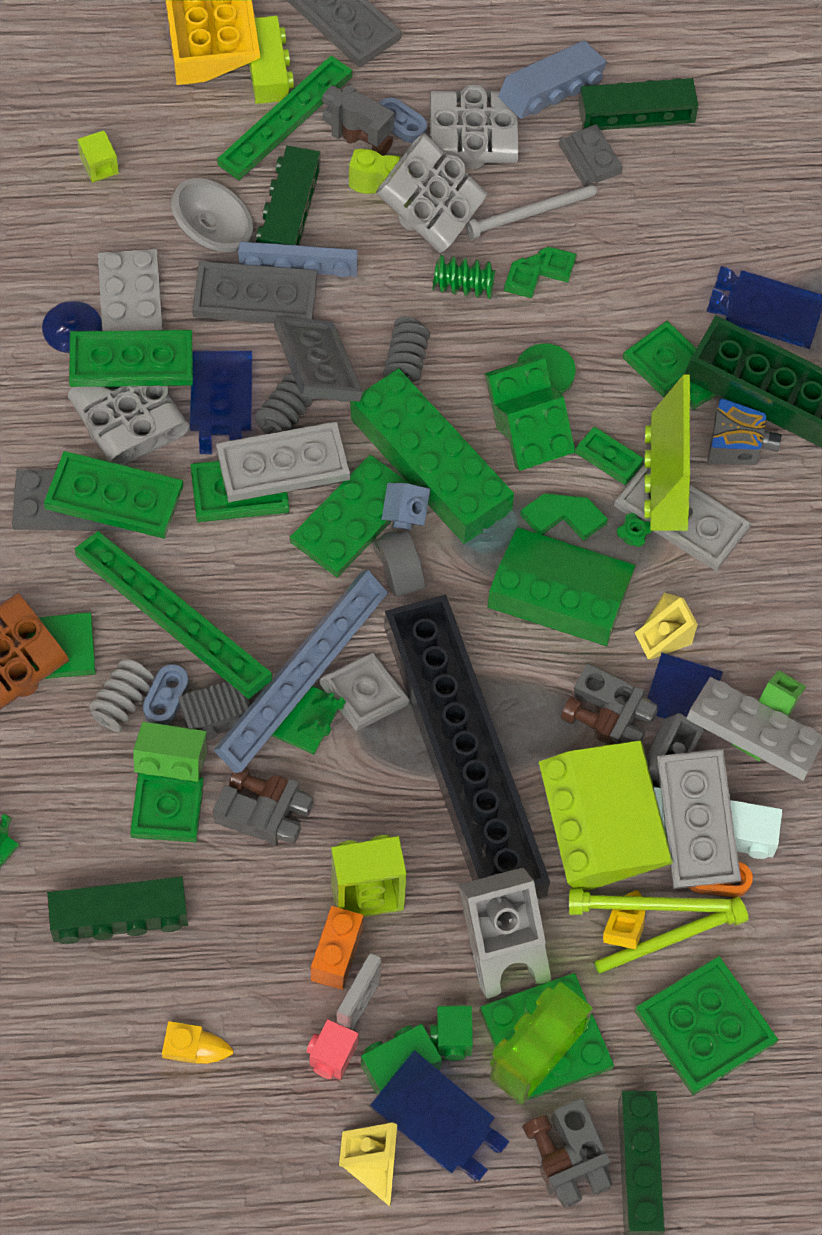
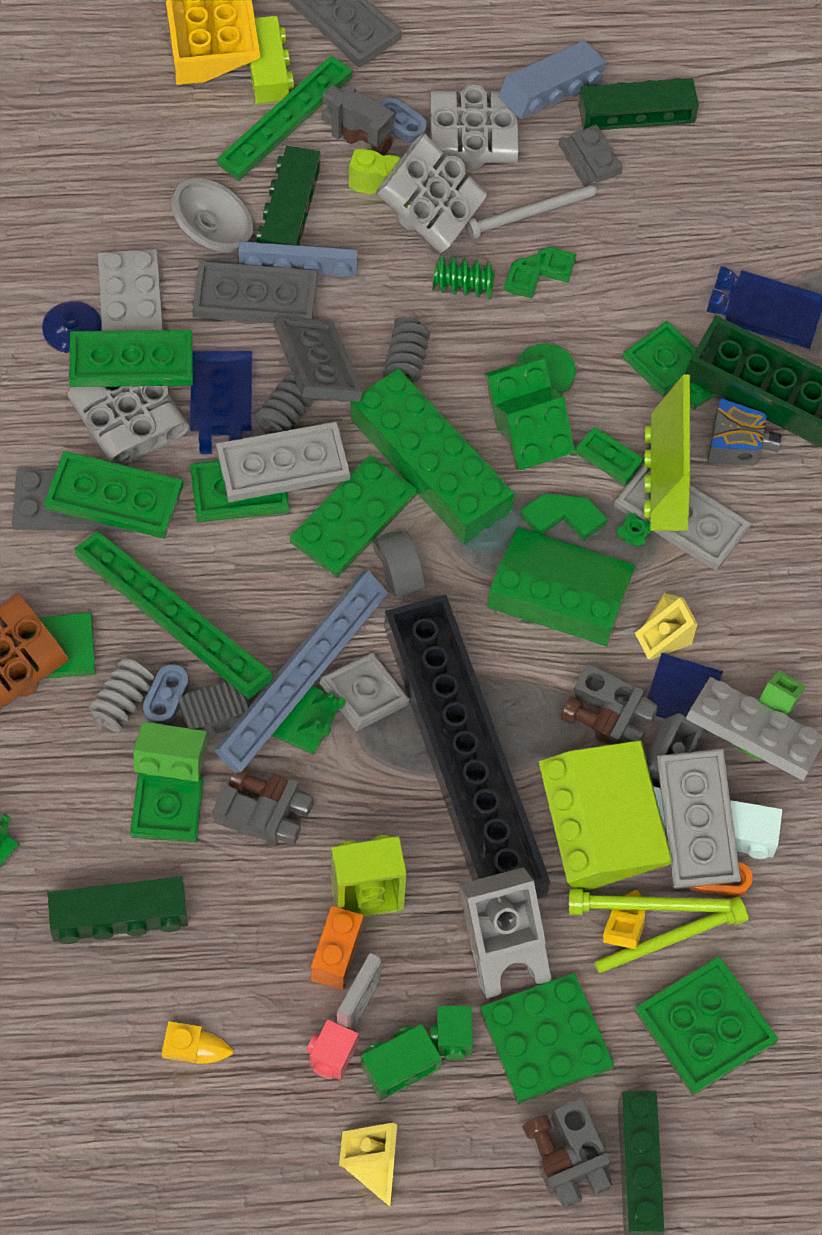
lime panel [77,131,119,183] -> none
clear blue tile [369,1050,509,1181] -> none
sand blue brick [382,483,430,530] -> none
clear neon green brick [490,982,593,1105] -> none

